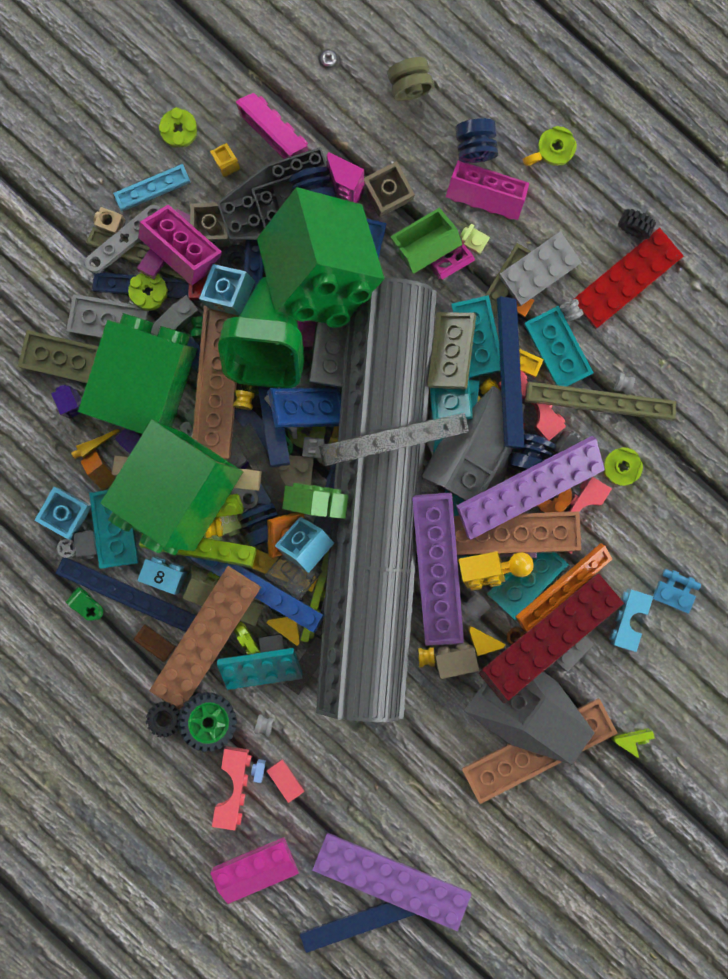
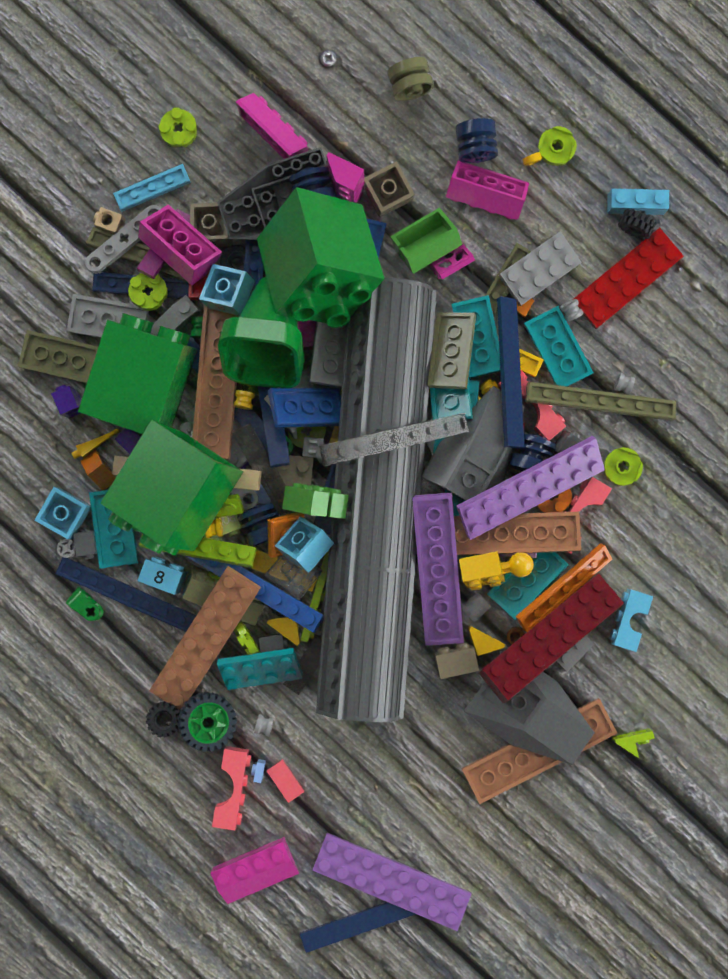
reddish brown tile [133,624,176,662] -> none
yellow slope [210,143,240,177] -> none
yellow wheel [418,647,435,667] -> none
yellowish green bracket [460,224,490,255] -> none
dark azure plate [653,569,701,614] -> none
none -> medium azure arch [607,189,669,215]

